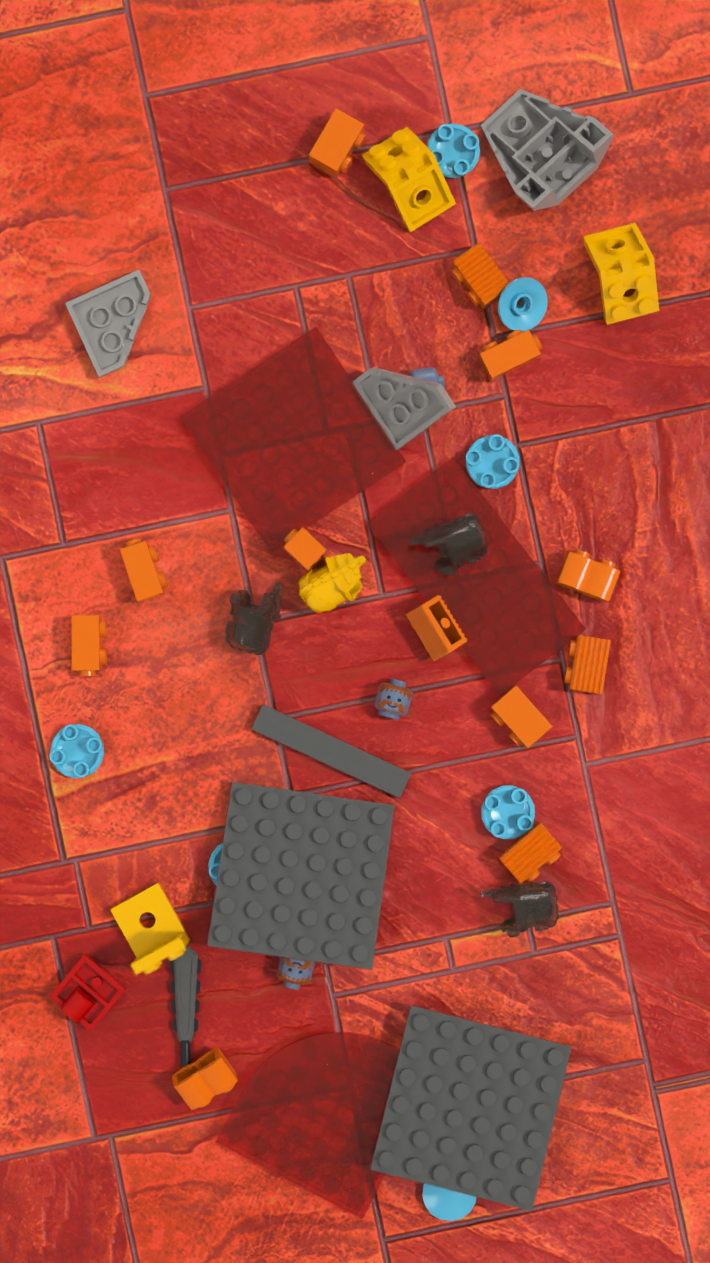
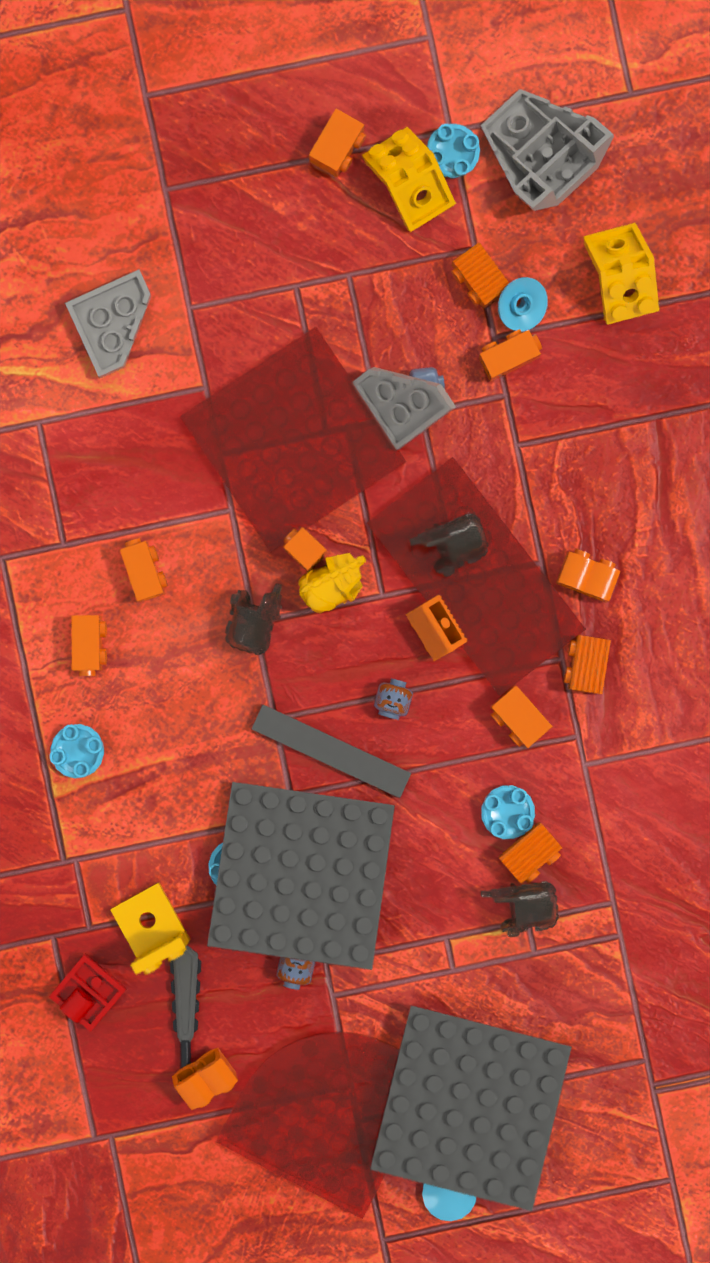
medium azure dish [466,434,520,489] -> none

